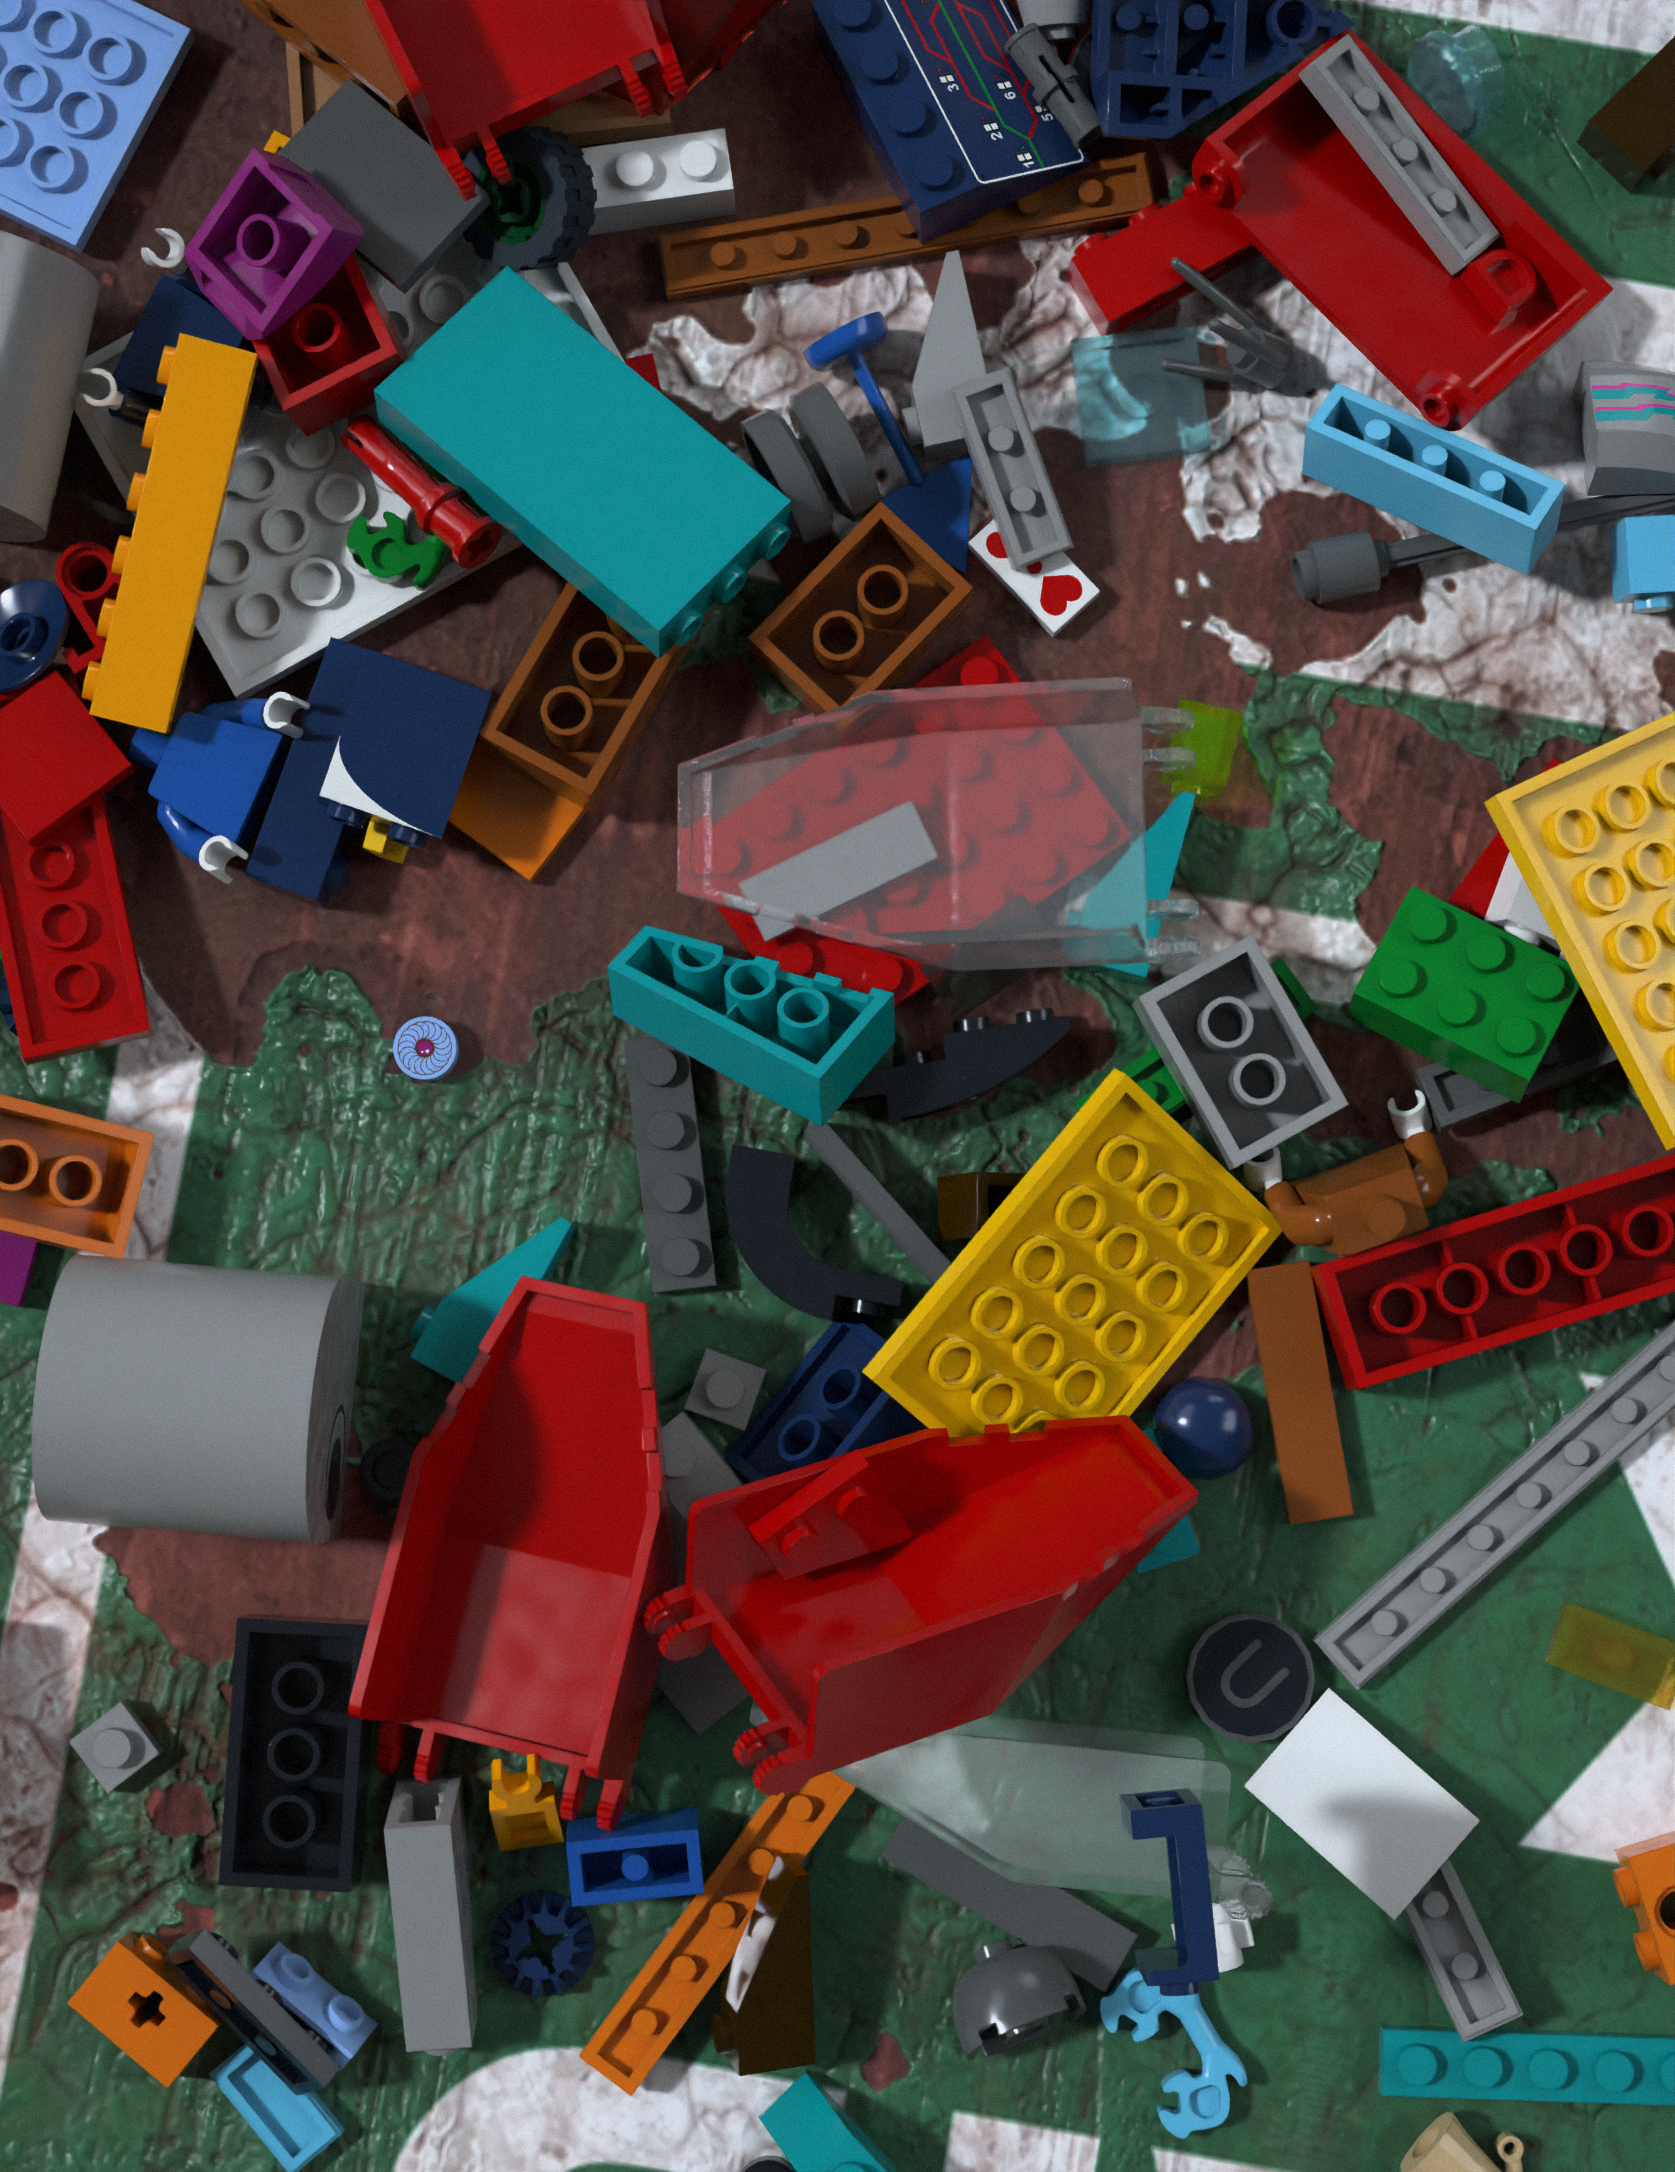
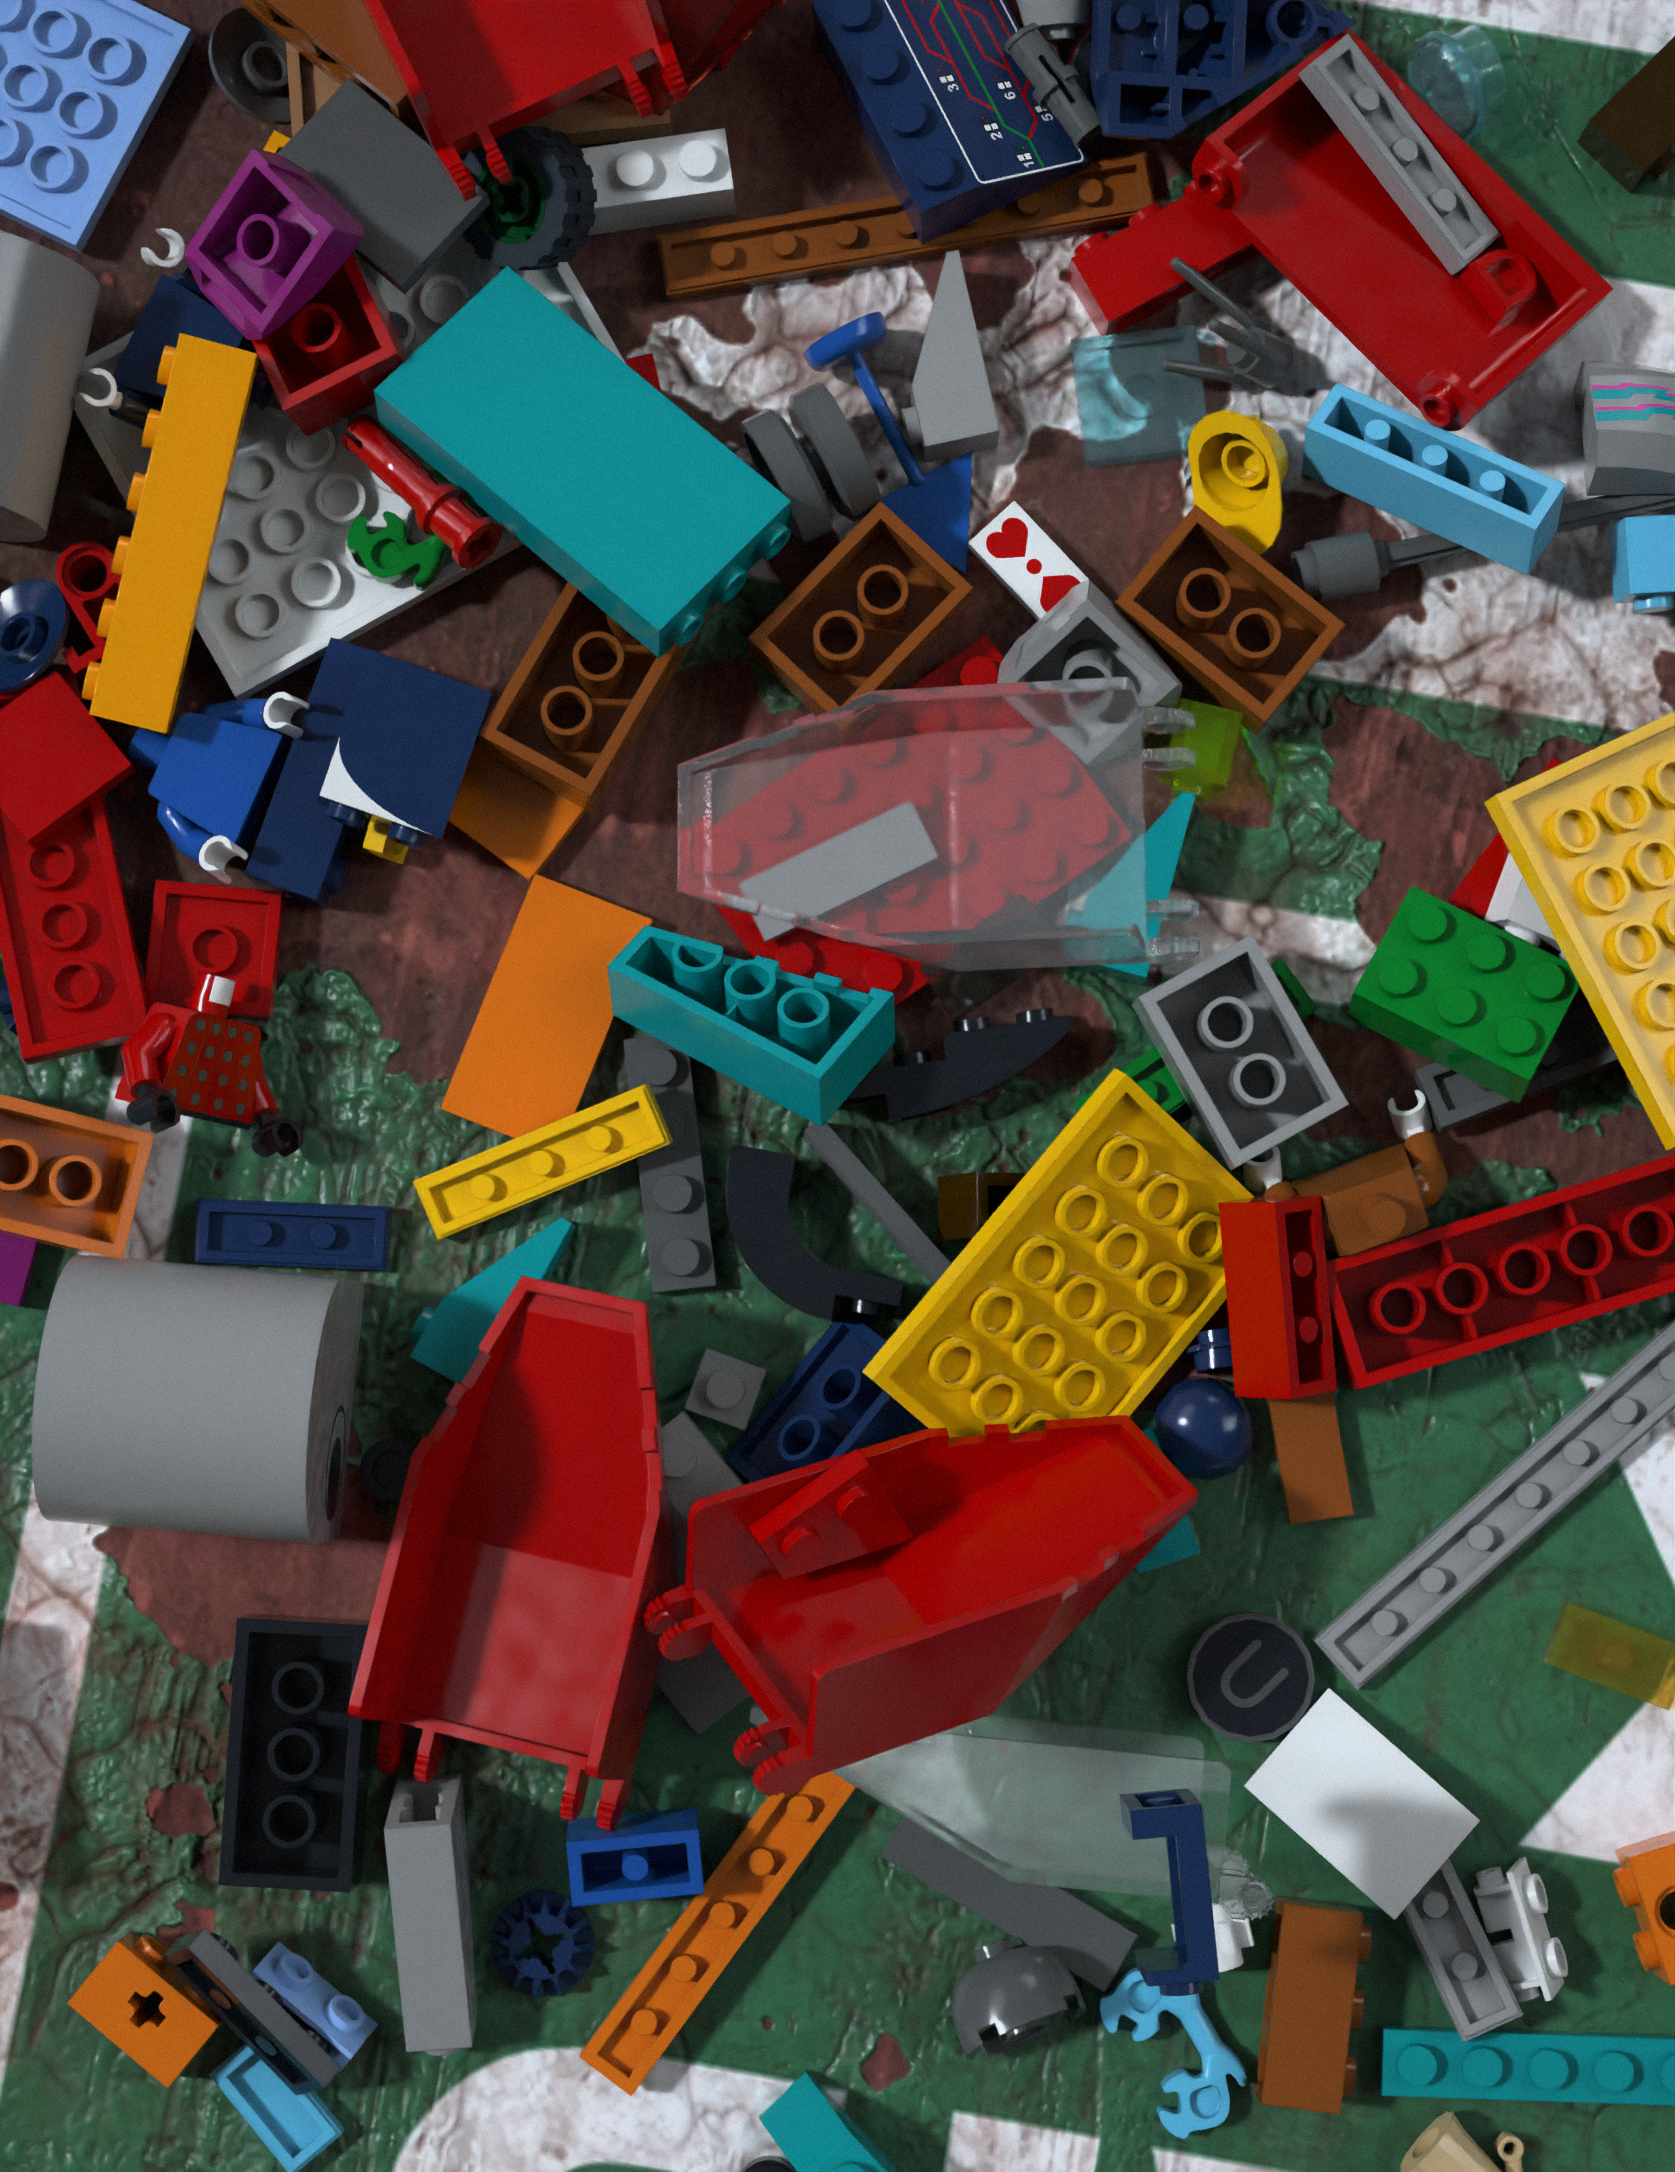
light grey plate [69,1700,164,1794] -> none
light blue tile [393,1016,459,1082] -> none
light orange plate [489,1753,565,1852] -> none
dark brown slope [712,1853,816,2076] -> none
light grey tile [947,366,1074,570] -> none
none -> red torso [115,972,303,1157]
none -> red plate [144,880,286,1020]
none -> dark blue tile [194,1198,392,1271]
none -> dark grey dish [208,7,291,125]
none -> yellow tile [413,1082,673,1240]
none -> orange tile [440,874,654,1139]
none -> light grey slope [997,580,1183,767]
none -> dark orange brick [1114,505,1345,736]
none -> dark blue plate [1187,1328,1233,1374]
none -> yellow piece [1188,410,1288,556]
none -> red brick [1219,1195,1337,1400]
none -> dark orange brick [1254,1895,1371,2115]
none -> white hinge [1473,1857,1568,2002]

